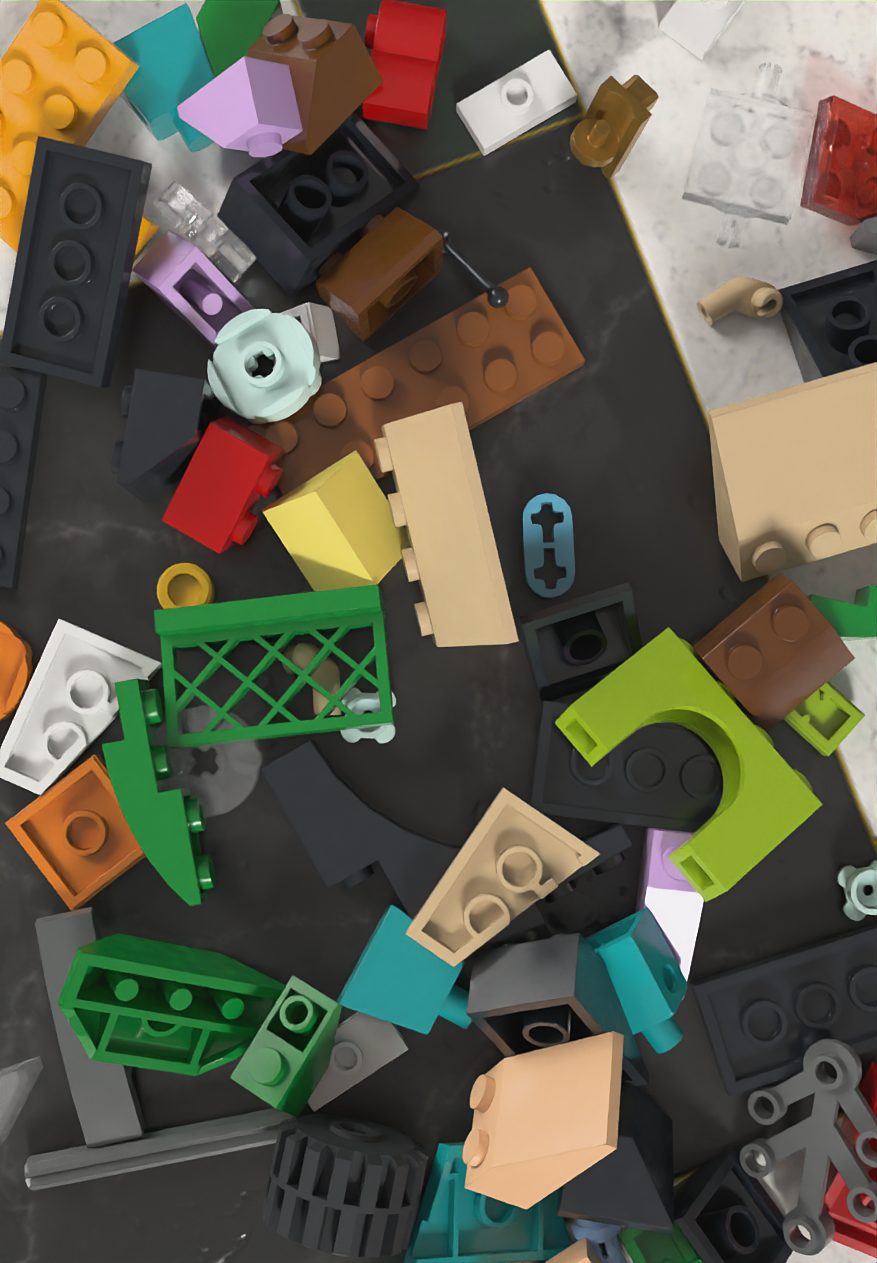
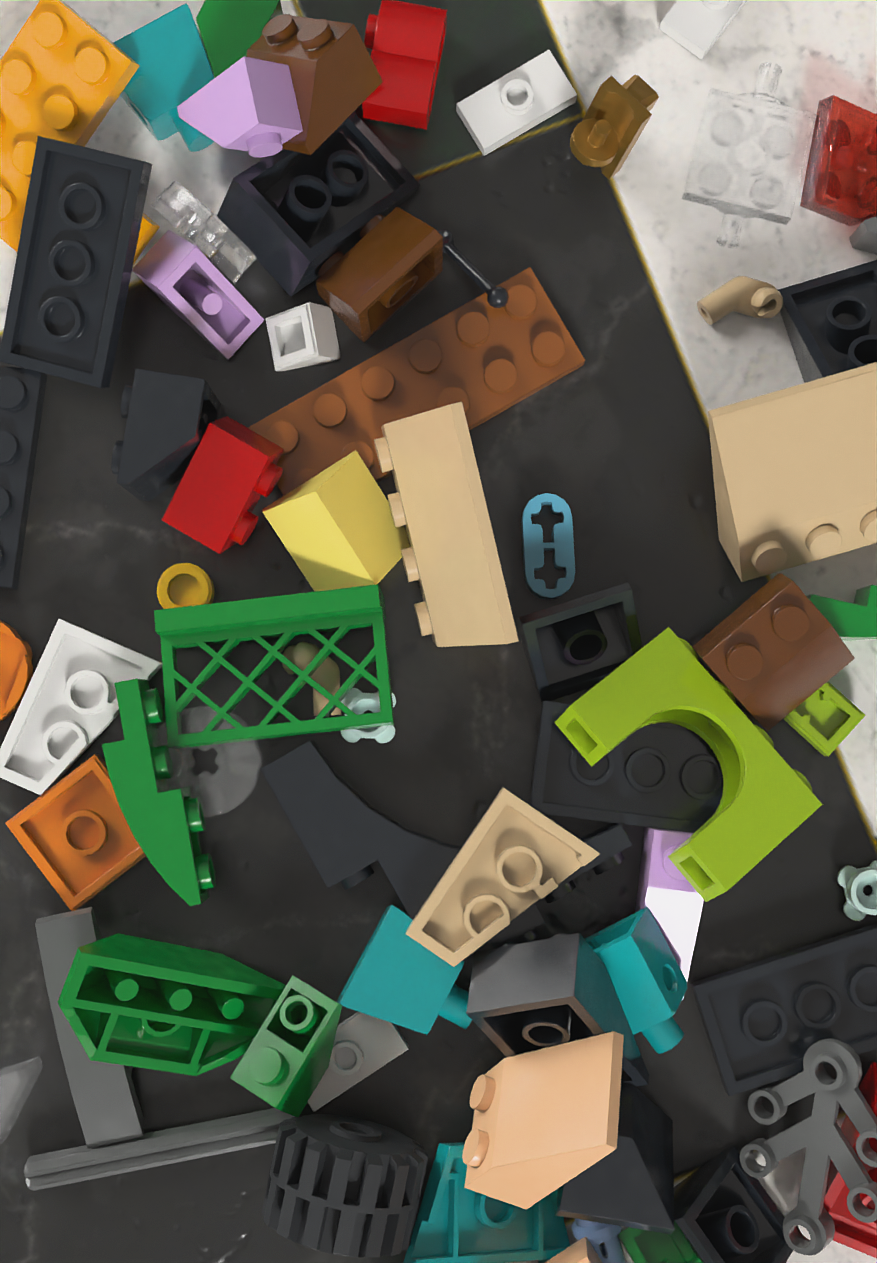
light aqua plate [207,309,322,425] -> none

